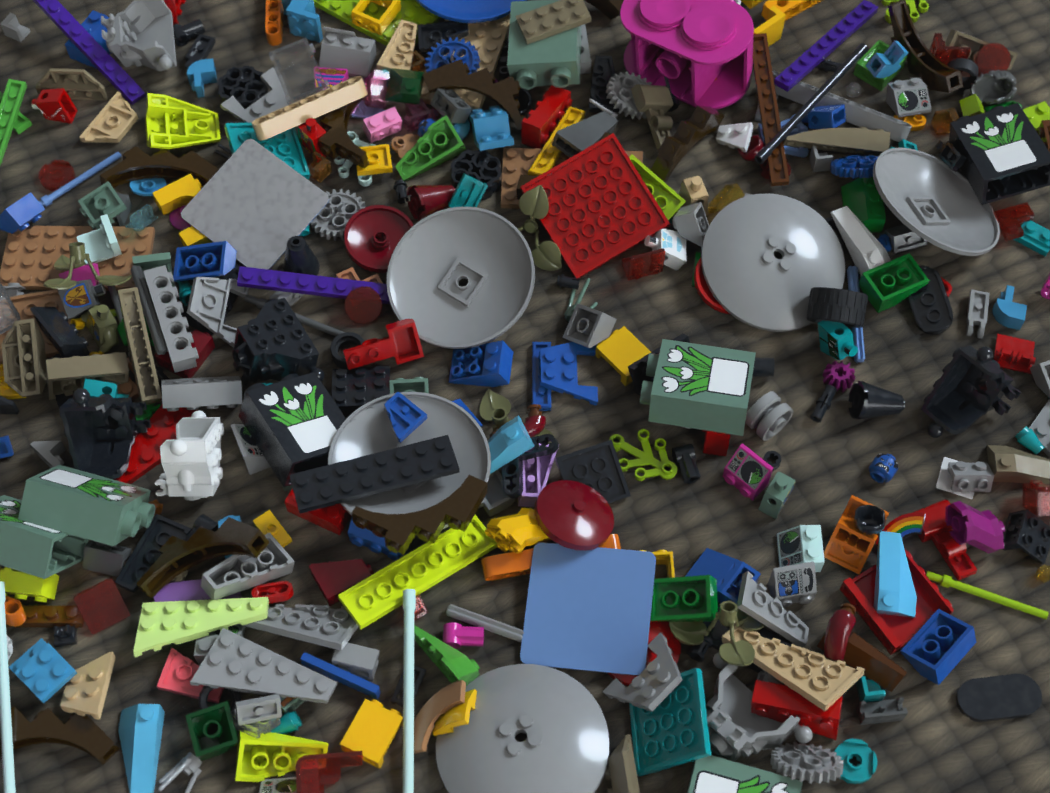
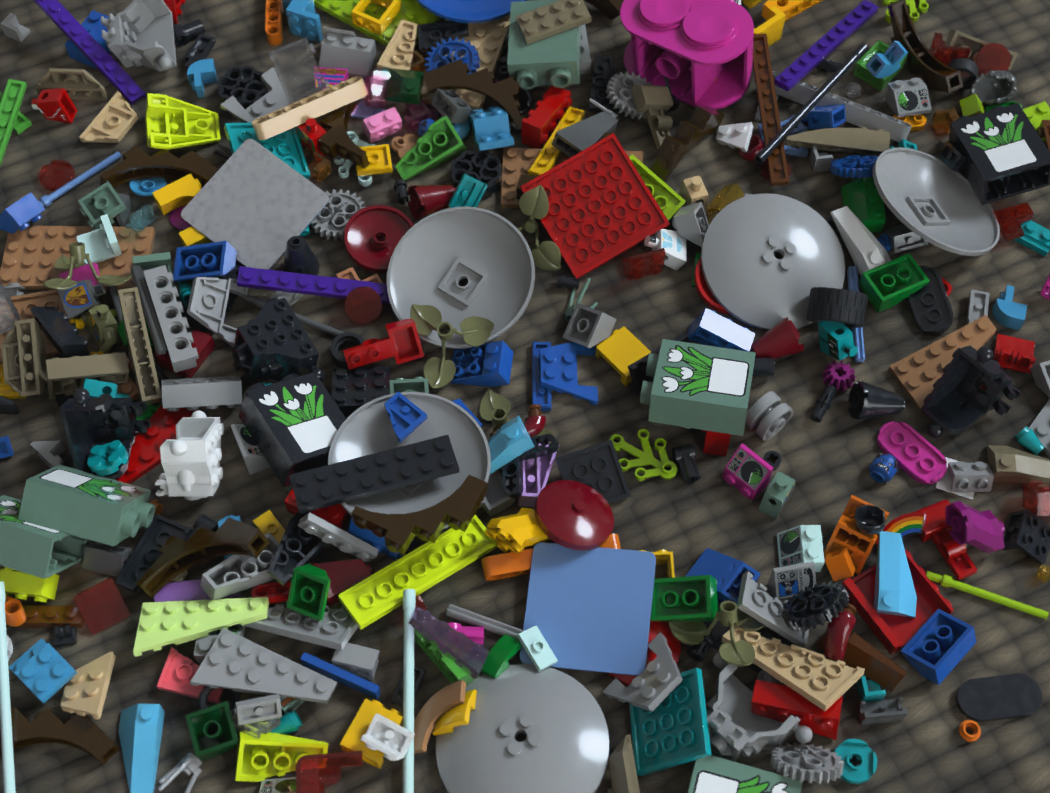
none -> teal plate [87,440,129,476]
none -> black wedge [267,511,328,585]
none -> green slope [287,564,330,621]
none -> light grey plate [298,512,379,563]
none -> white bracket [360,713,415,761]
none -> clear purple wing [409,607,490,679]
none -> olive plant [410,304,495,389]
none -> green slope [480,634,522,679]
none -> light aqua plate [517,626,558,672]
none -> wedge [687,308,755,351]
none -> dark red cone [749,317,804,359]
none -> black gear [782,581,849,631]
none -> orange panel [825,547,855,581]
none -> dark pink tile [877,421,947,484]
none -> medium nougat wing [889,315,997,413]
none -> orange plate [958,720,981,742]

